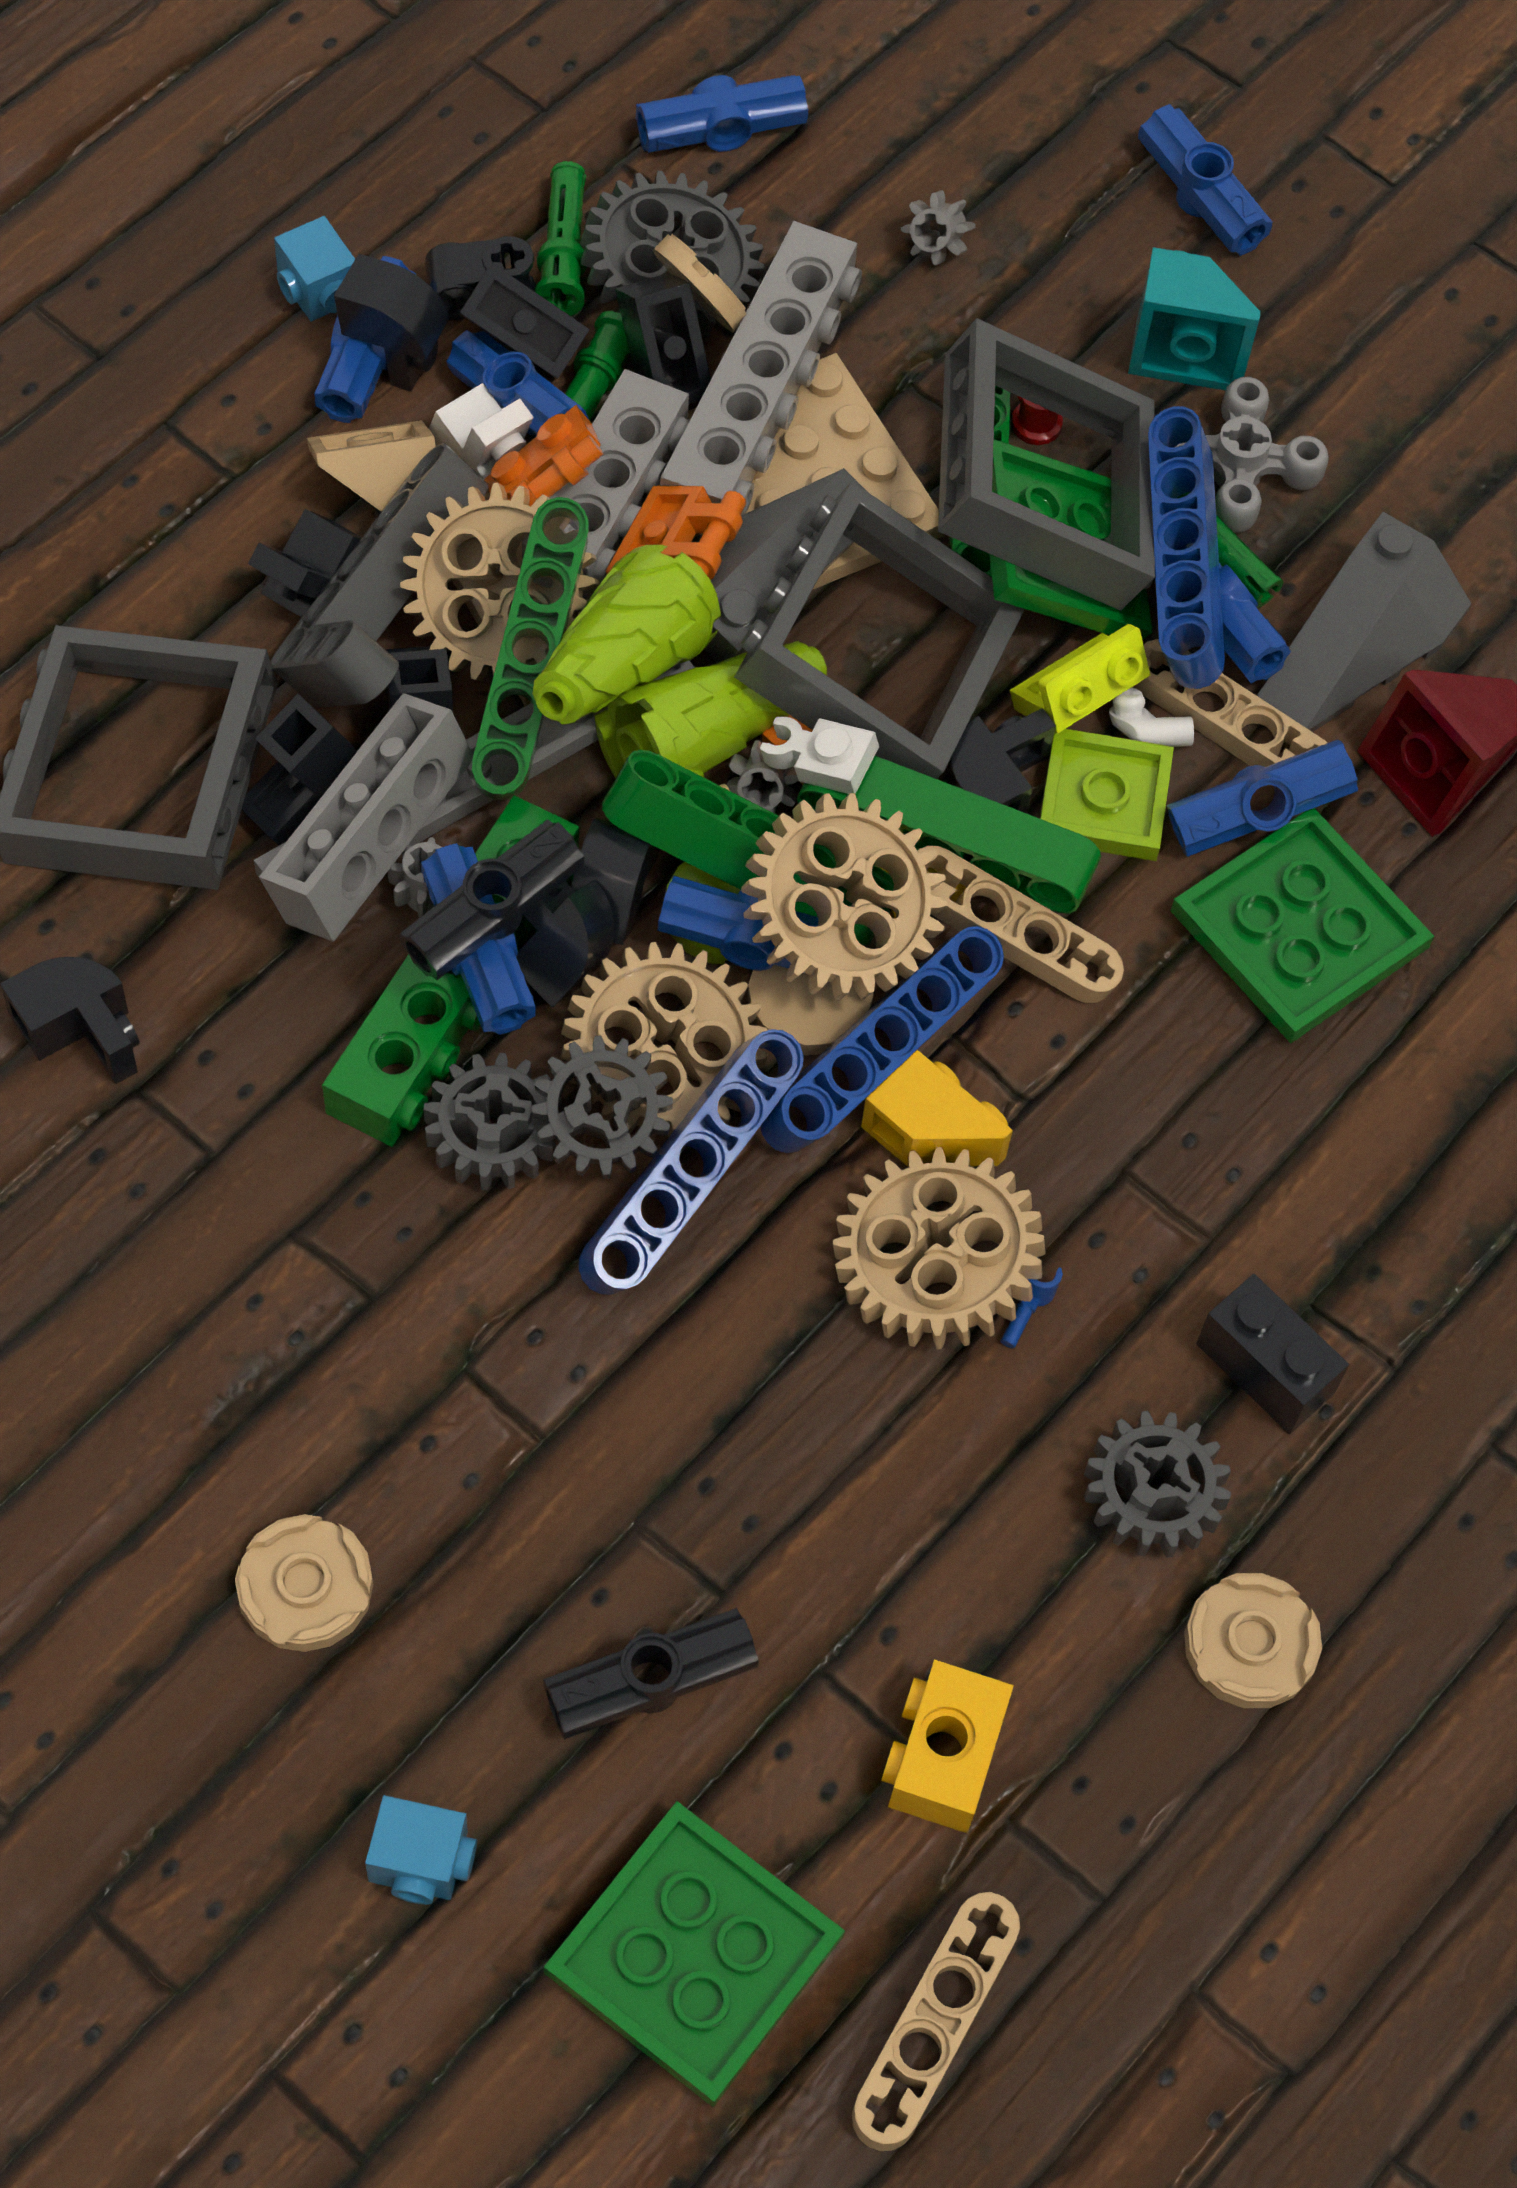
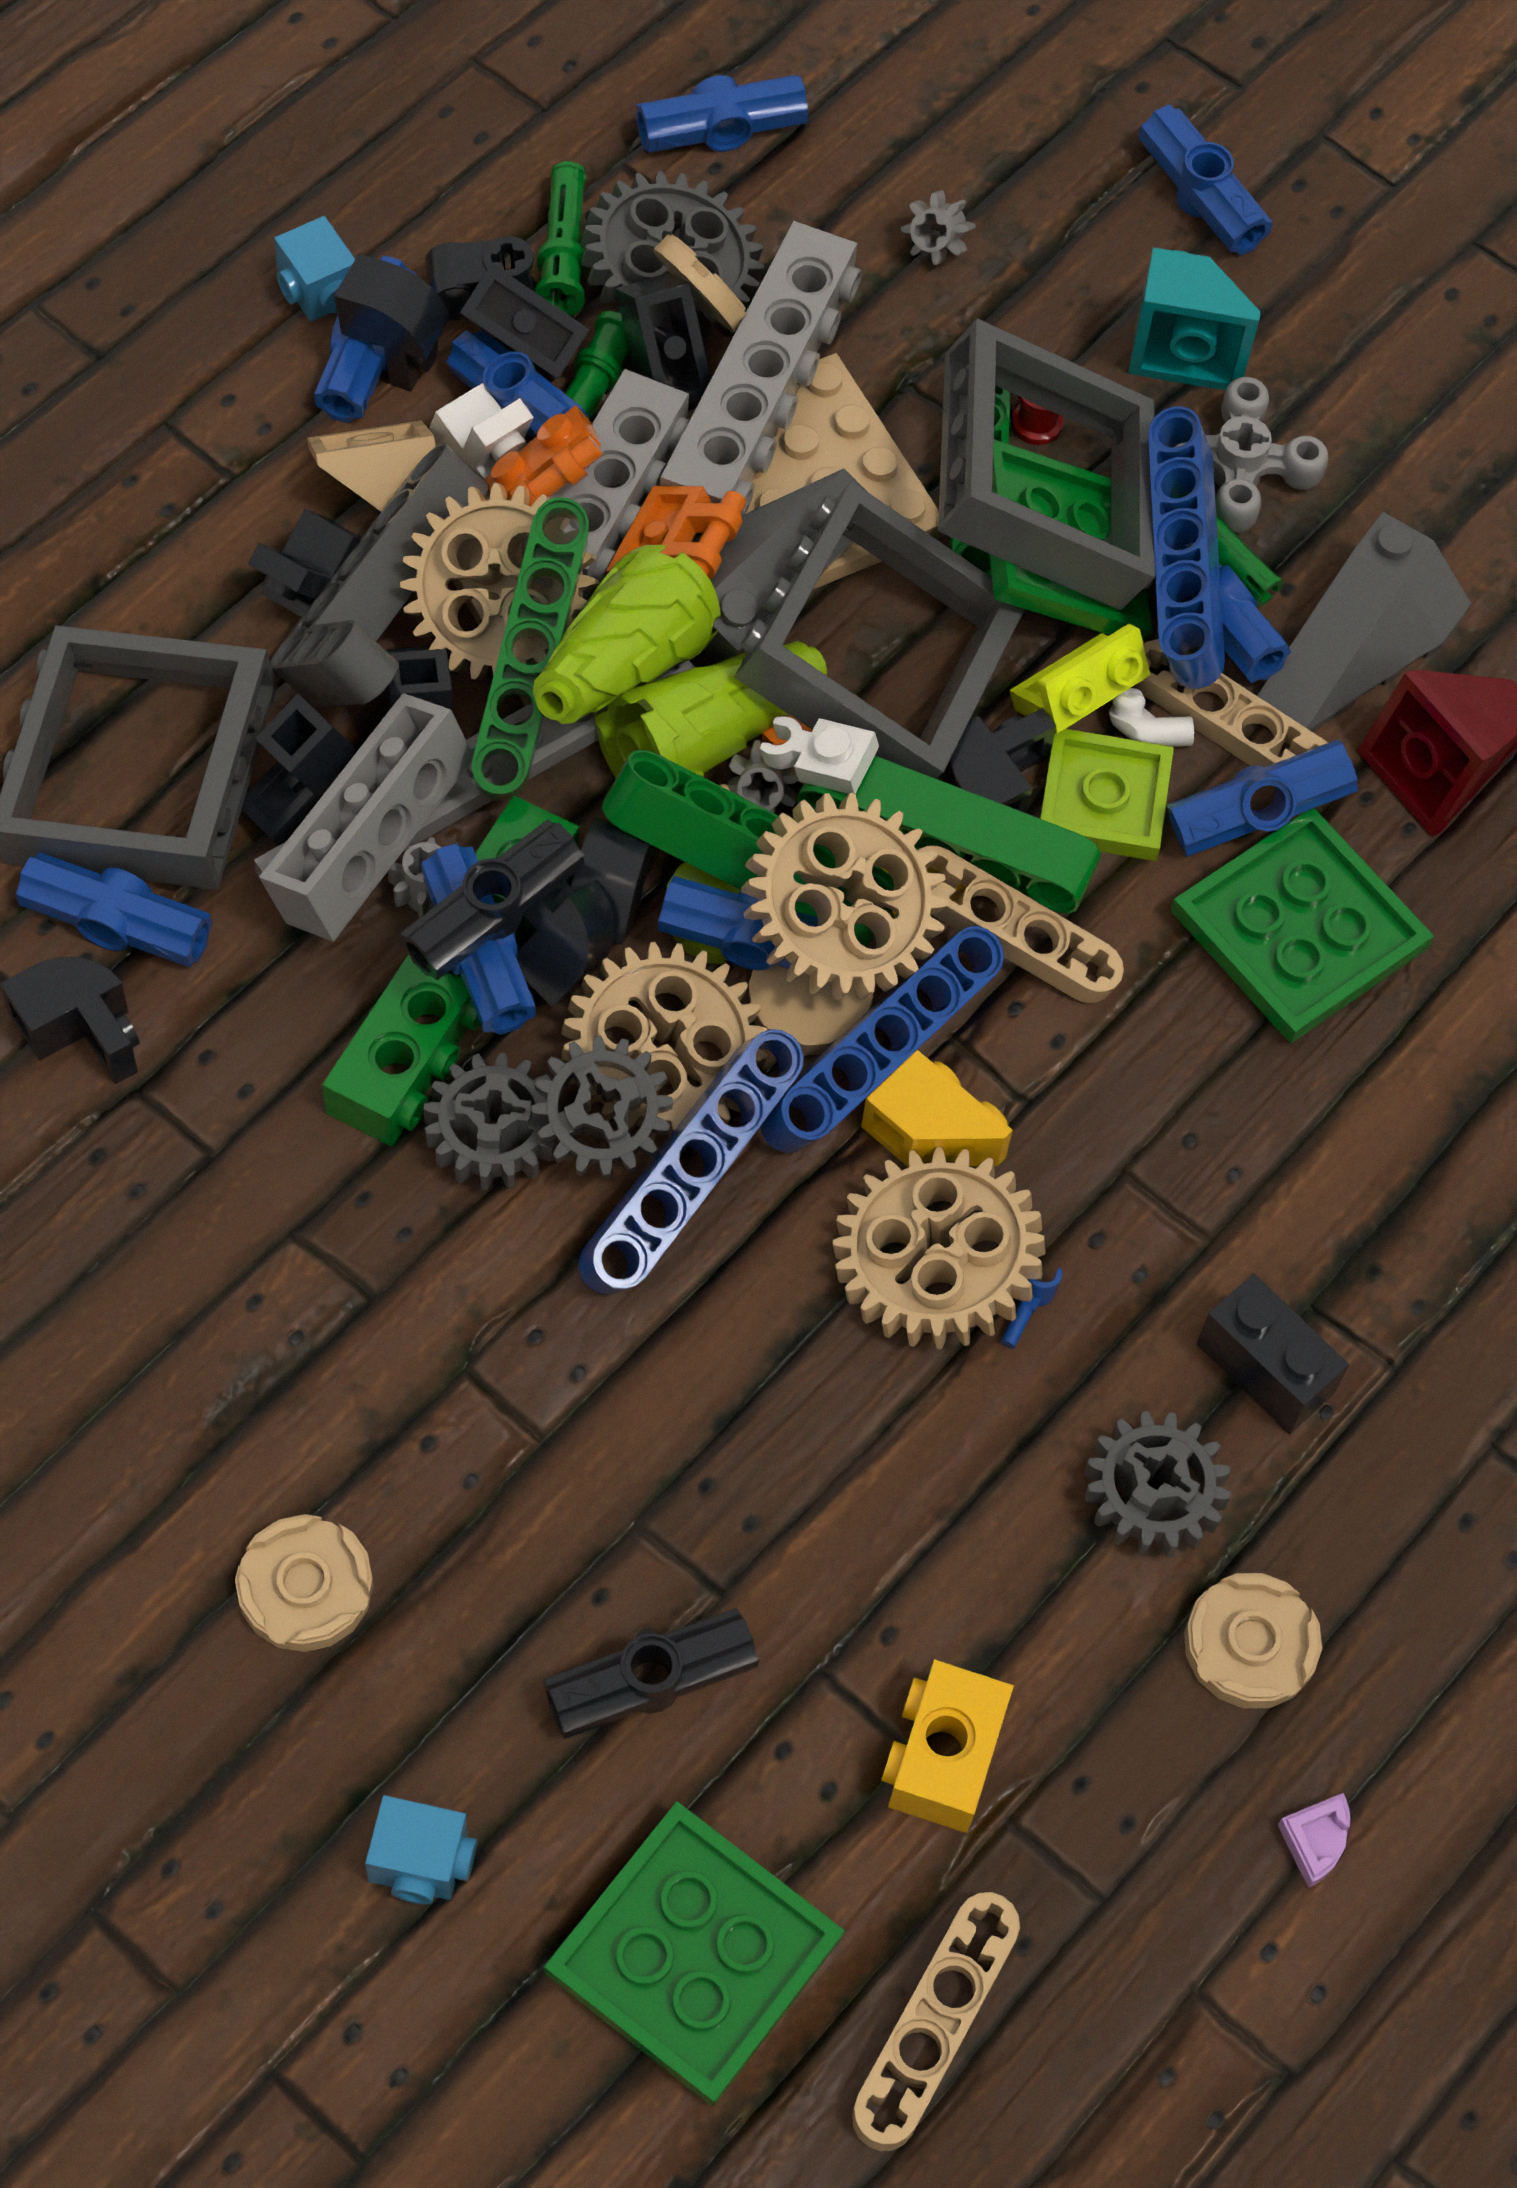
none -> blue piece [16,852,213,968]
none -> lavender tile [1278,1793,1351,1888]

